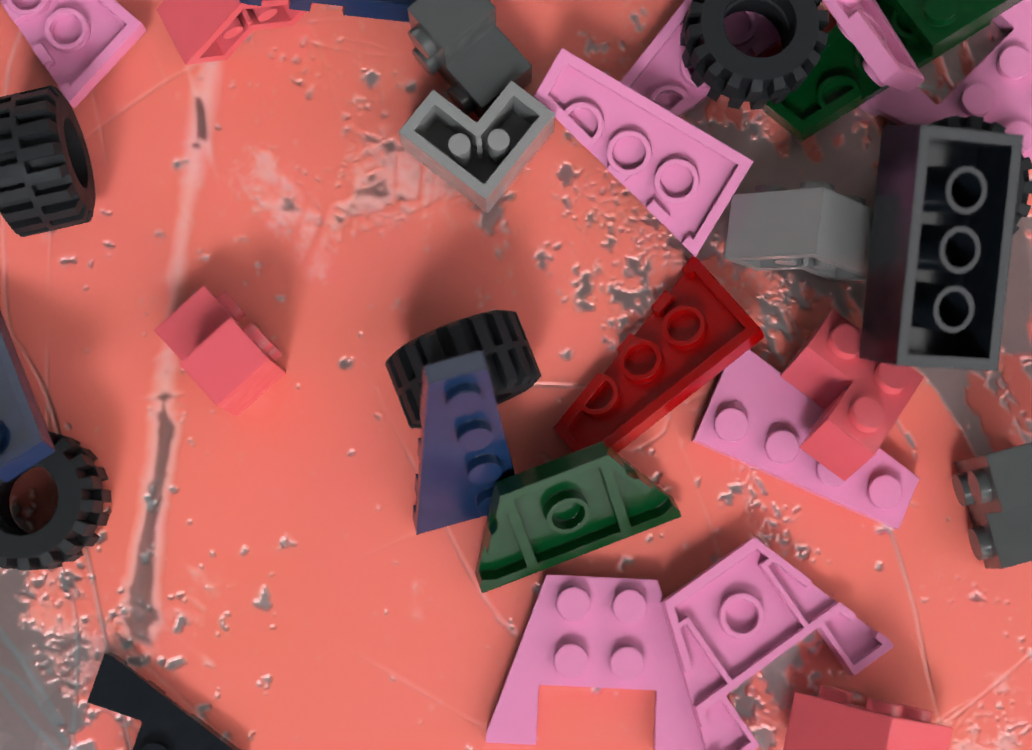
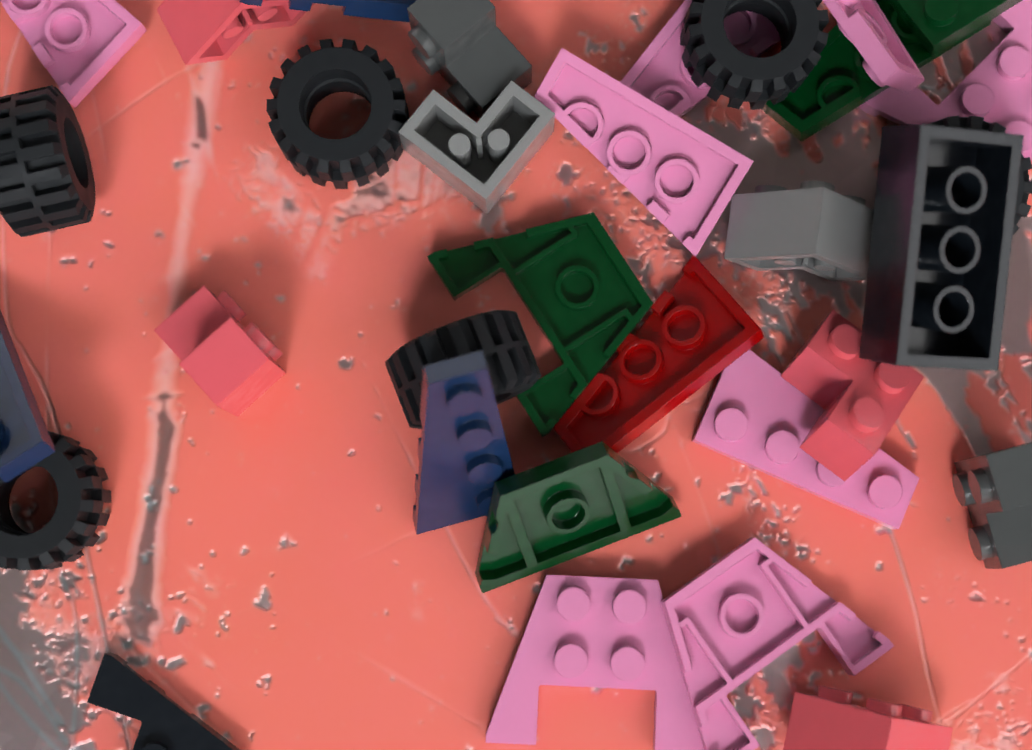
none -> black tyre [266,39,410,189]
none -> dark green wing [427,212,653,438]

